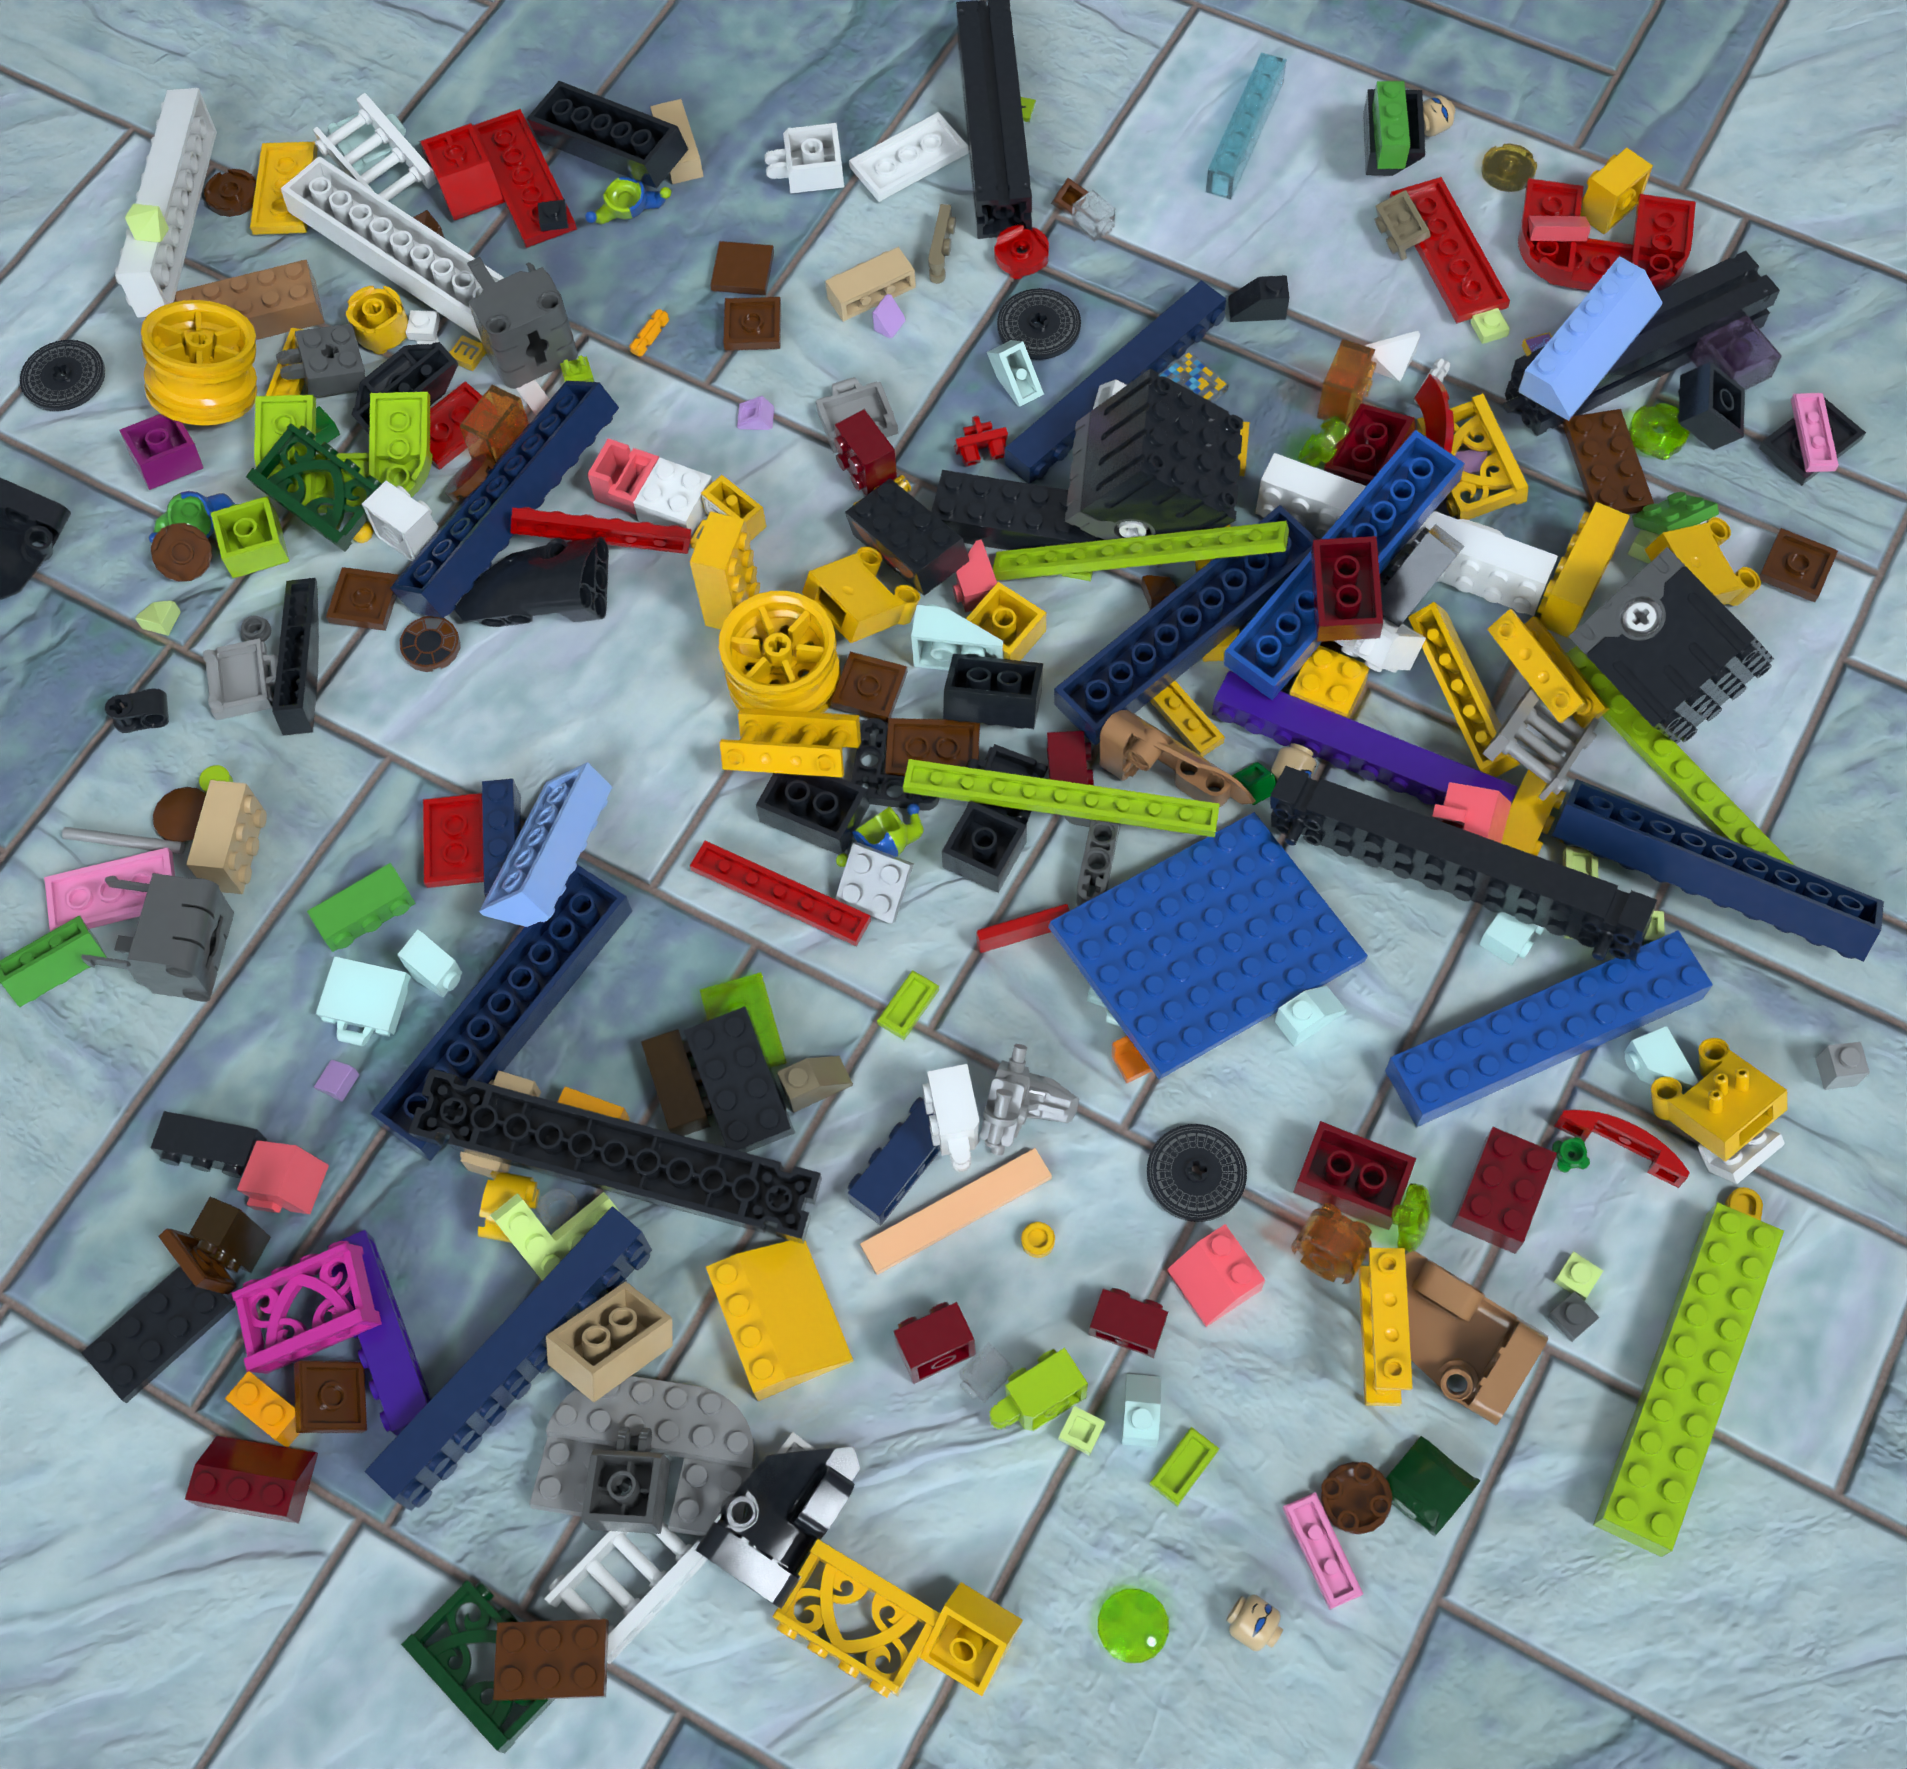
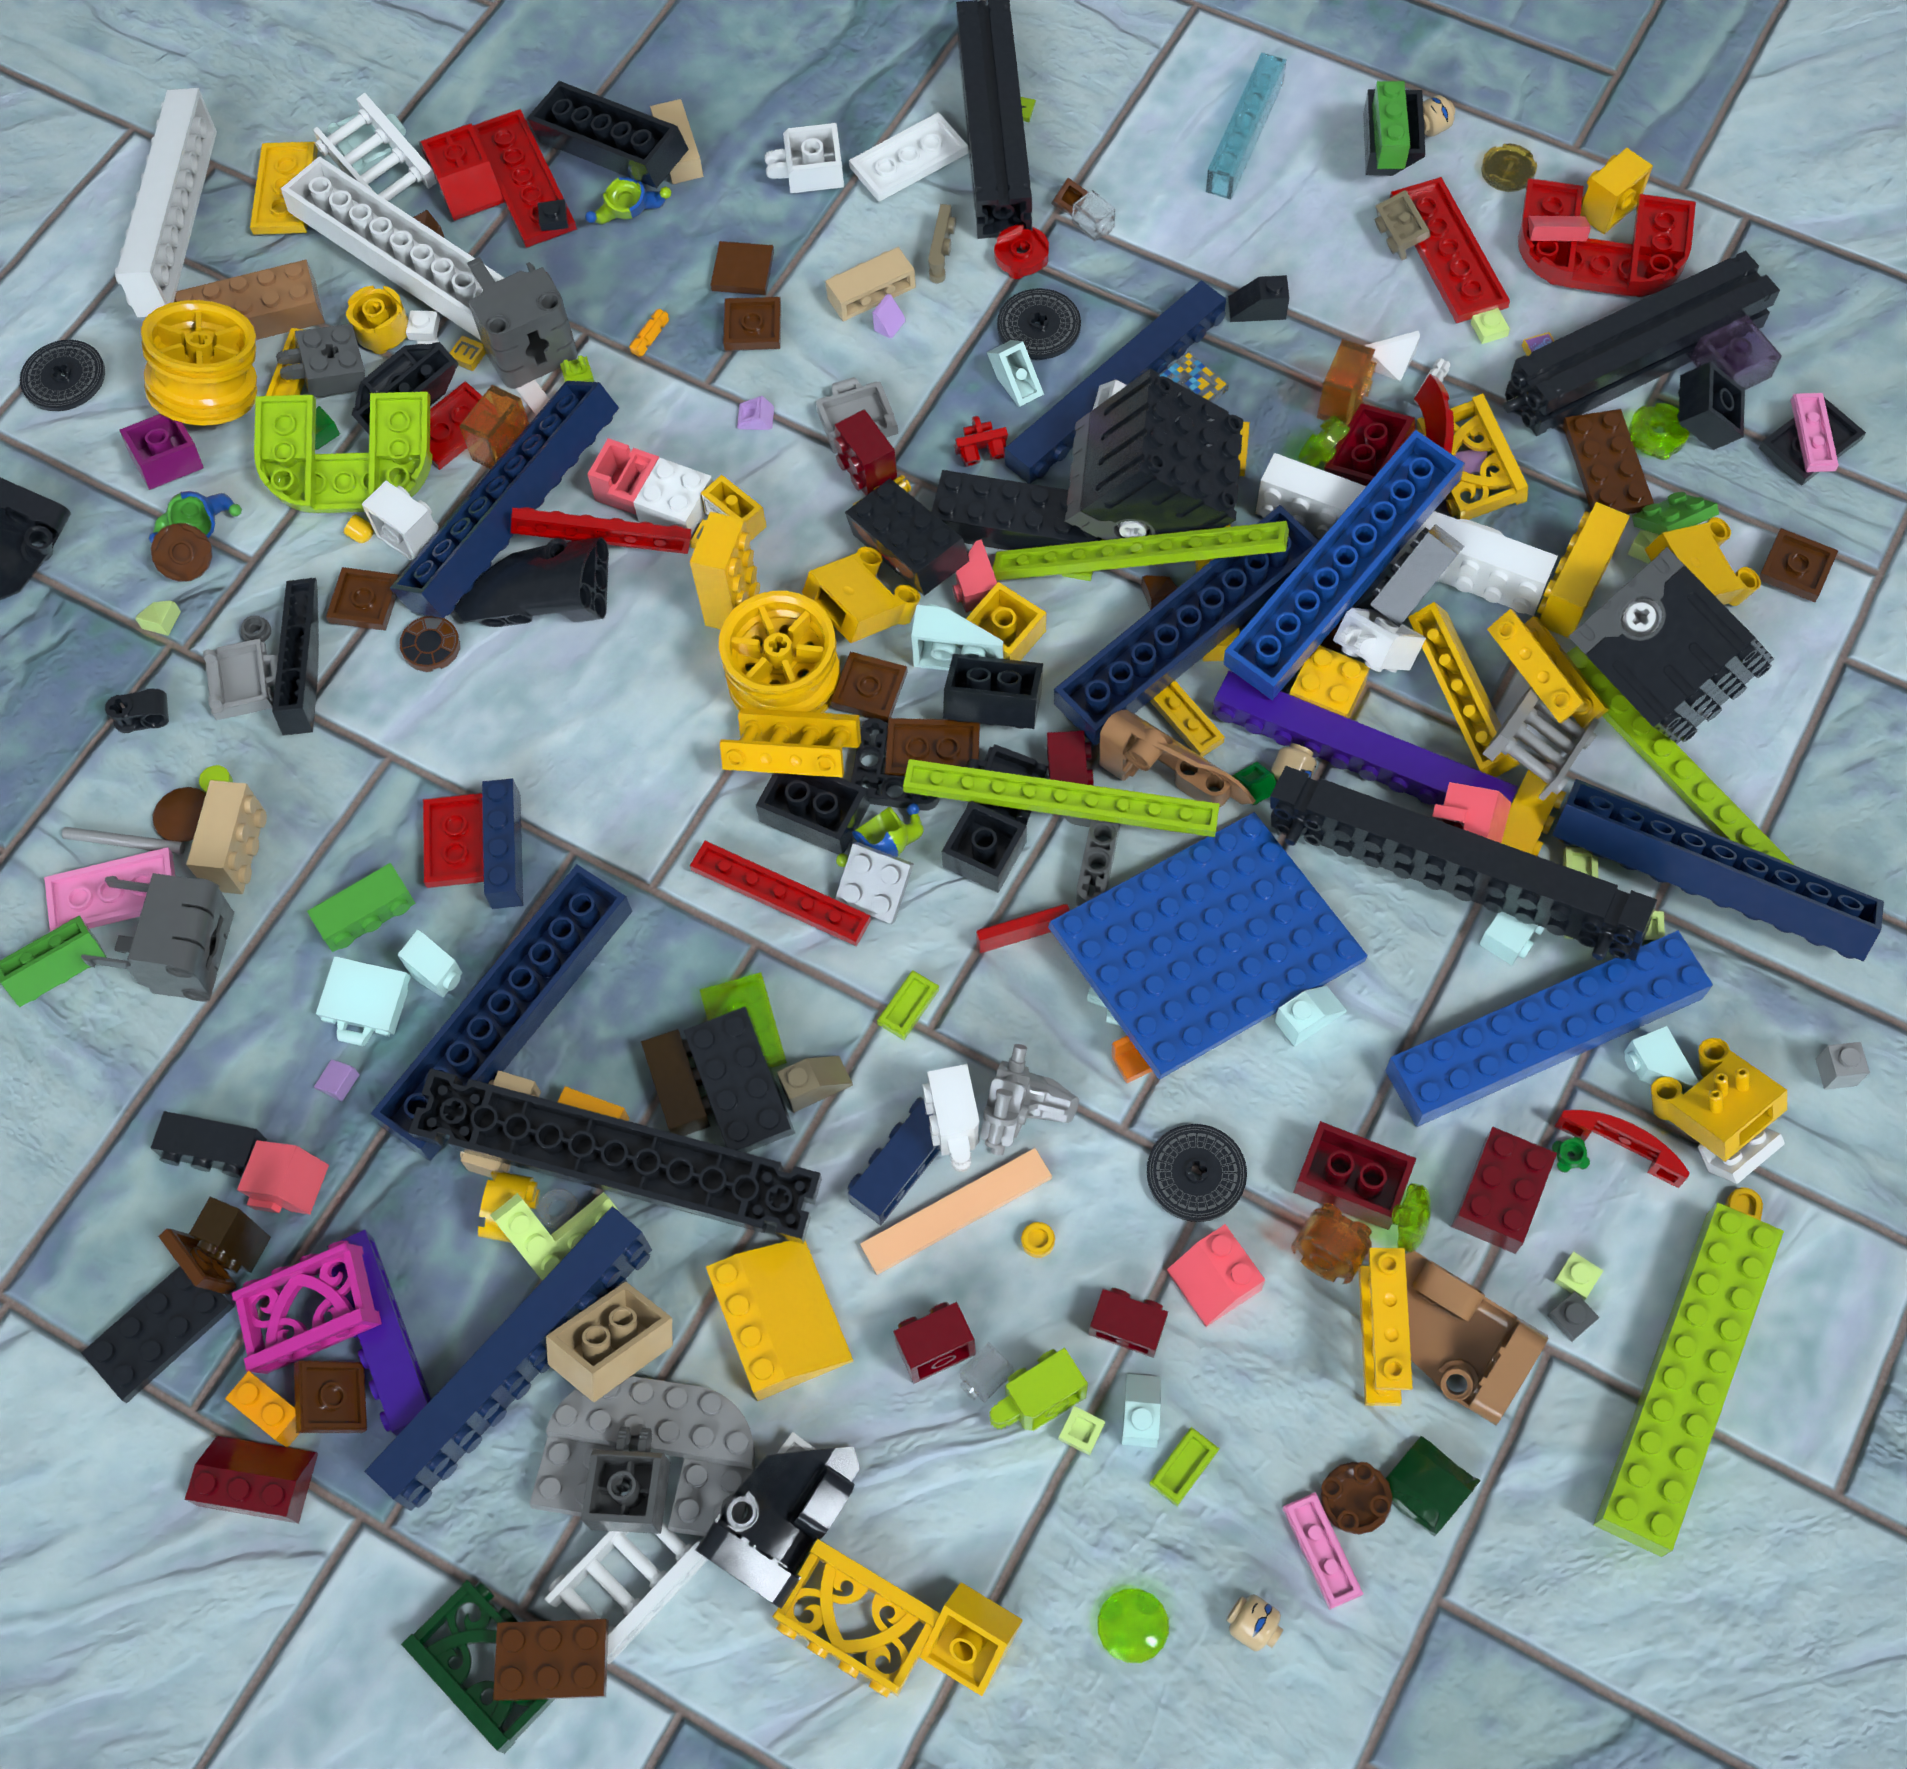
yellowish green slope [125,204,169,242] -> none
reddish brown tile [204,169,256,217] -> none
lime brick [211,496,290,578] -> none
dark green fence [246,423,382,552] -> none
reddish brown tile [445,453,494,501] -> none
light blue slope [479,762,612,927] -> none
dark red brick [1311,536,1383,642] -> none
light blue slope [1518,256,1662,421] -> none

